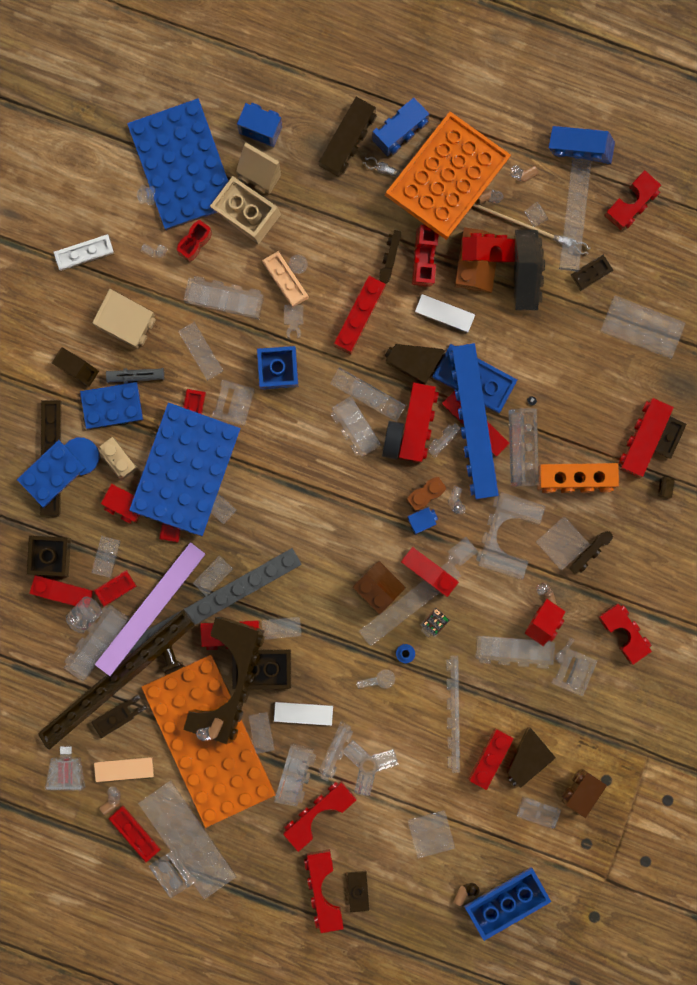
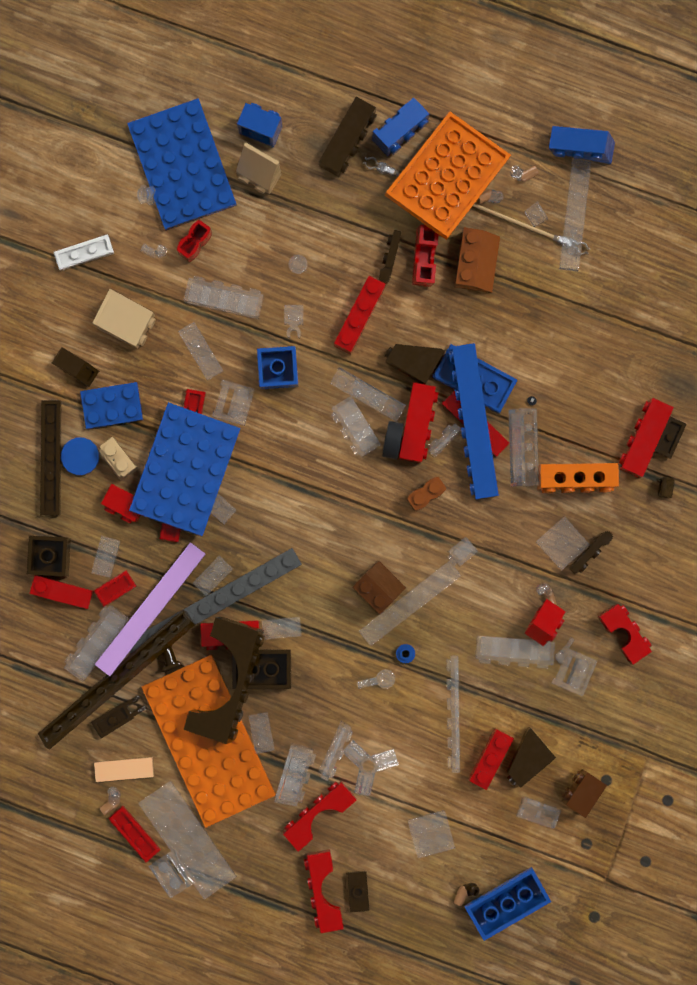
blue plate [17,440,86,508] -> none
clear torso [45,746,85,790] -> none
clear wheel [66,597,102,633] -> none
dark grey pin [106,368,165,384] -> none
arm [196,718,224,741] -> none
tan slope [210,176,281,244] -> none
light nougat tile [262,251,309,308] -> none
white tile [274,702,333,726] -> none
red slope [401,547,459,597] -> none
blue brick [407,507,438,534] -> none
white tile [415,294,475,333] -> none
brick [420,607,450,638] -> none
clear arm [448,486,466,515] -> none
red arch [462,233,515,263] -> none
clear arch [476,492,546,580] -> none
clear smoke brick [514,230,545,310] -> none
dark brown plate [571,254,613,291] -> none
clear plate [600,295,686,359] -> none
red arch [604,170,661,230] -> none

